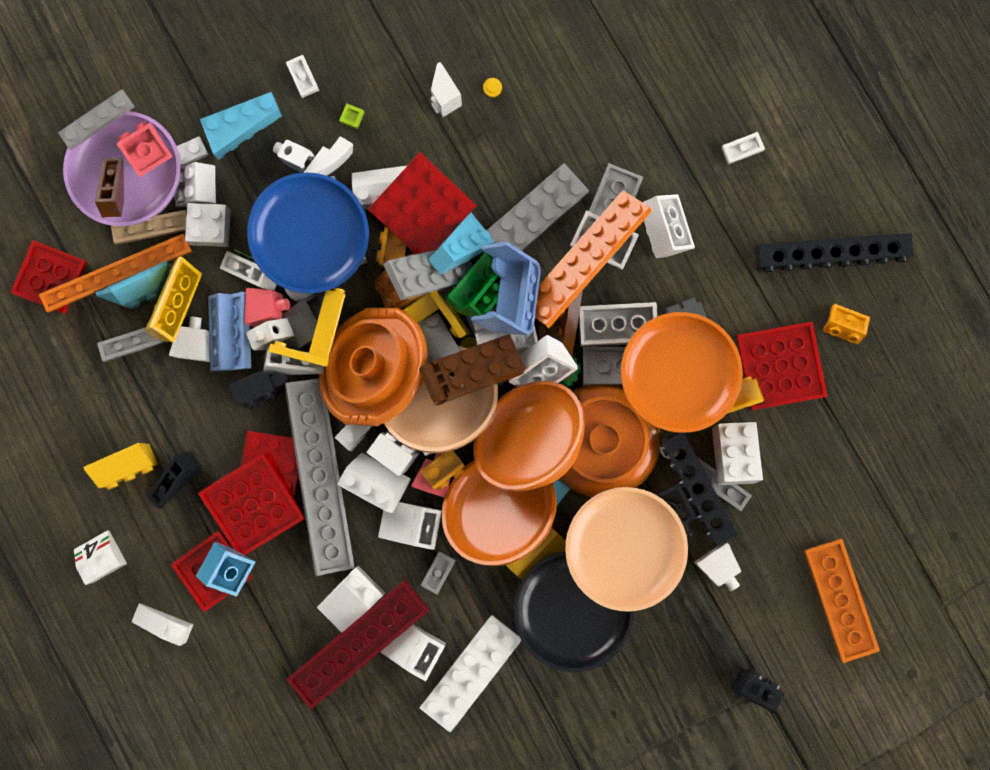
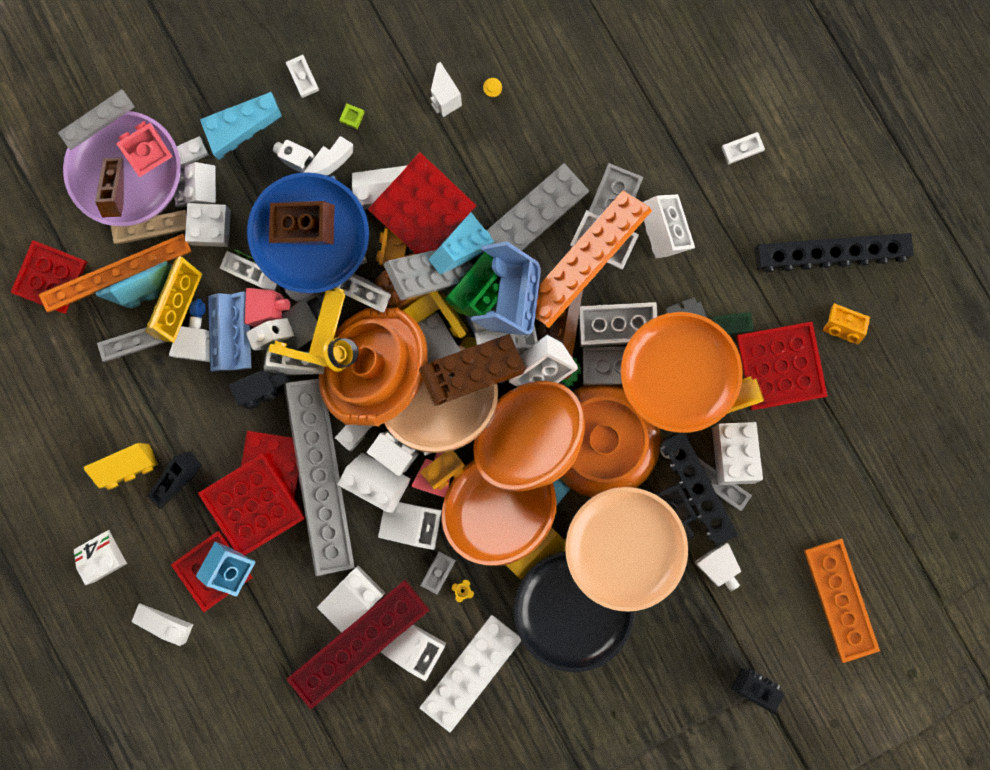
none -> blue plate [190,299,206,318]
none -> reddish brown slope [269,201,335,245]
none -> yellow piece [323,337,359,372]
none -> white slope [336,274,391,312]
none -> yellow plate [452,580,474,602]
none -> clear green plate [712,312,754,335]

